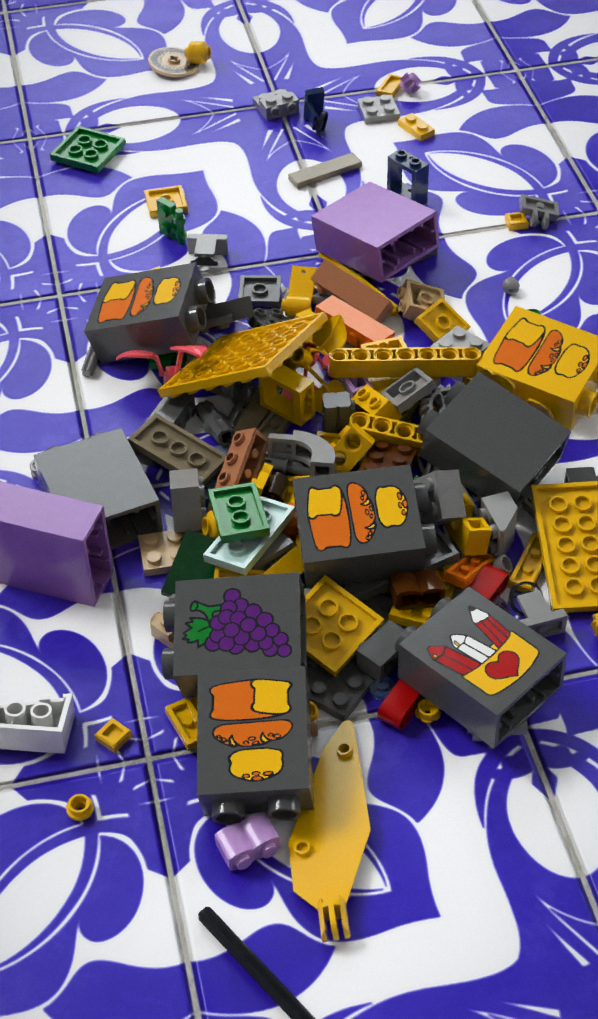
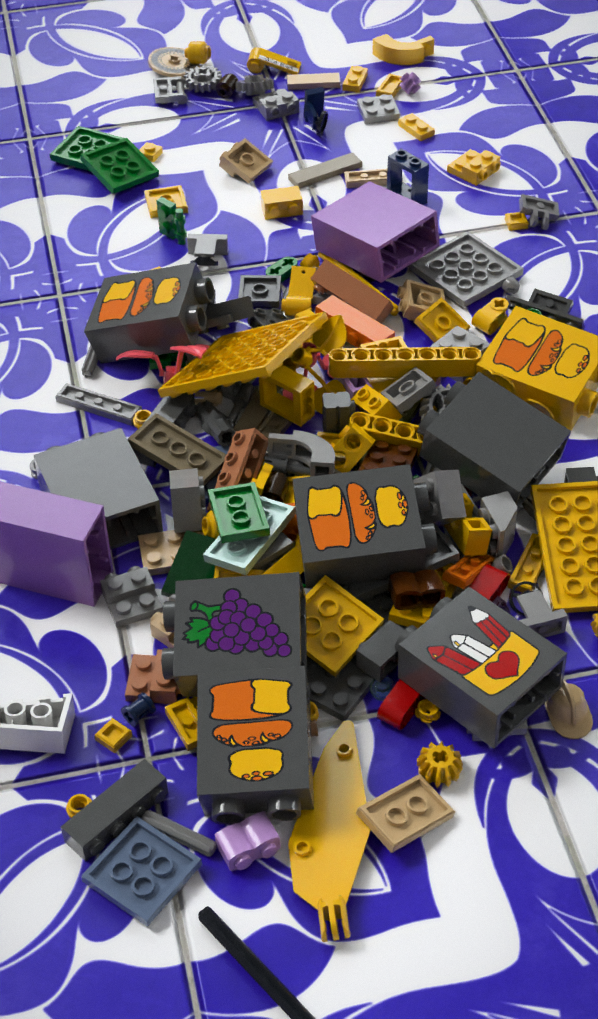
none -> light grey tile [55,383,142,426]
none -> dark grey brick [61,759,168,862]
none -> green plate [80,138,159,194]
none -> sand blue plate [81,816,202,927]
none -> light grey plate [100,566,163,628]
none -> dark blue bush [121,693,156,727]
none -> nougat plate [125,649,181,704]
none -> yellow plate [133,410,151,429]
none -> yellow plate [139,142,163,162]
none -> light grey axle [142,810,217,857]
none -> light grey plate [153,76,187,104]
none -> light grey gear [184,65,222,93]
none -> tan pin [195,389,223,407]
none -> dark brown brick [216,74,238,98]
none -> tan plate [219,138,273,184]
none -> light grey gear [235,74,274,95]
none -> yellow door [247,47,301,75]
none -> yellow brick [260,186,303,220]
none -> green beam [265,256,298,283]
none -> tan tile [287,73,340,90]
none -> yellow plate [300,253,320,268]
none -> yellow plate [342,66,368,93]
none -> tan tile [344,168,403,188]
none -> tan tile [356,774,455,853]
none -> yellow arch [372,34,434,65]
none -> light grey plate [409,231,524,308]
none -> yellow gear [417,741,463,789]
none -> yellow plate [447,149,501,186]
none -> yellow piece [471,297,509,335]
none -> dark grey bracket [504,288,585,330]
none -> tan piece [544,680,593,739]

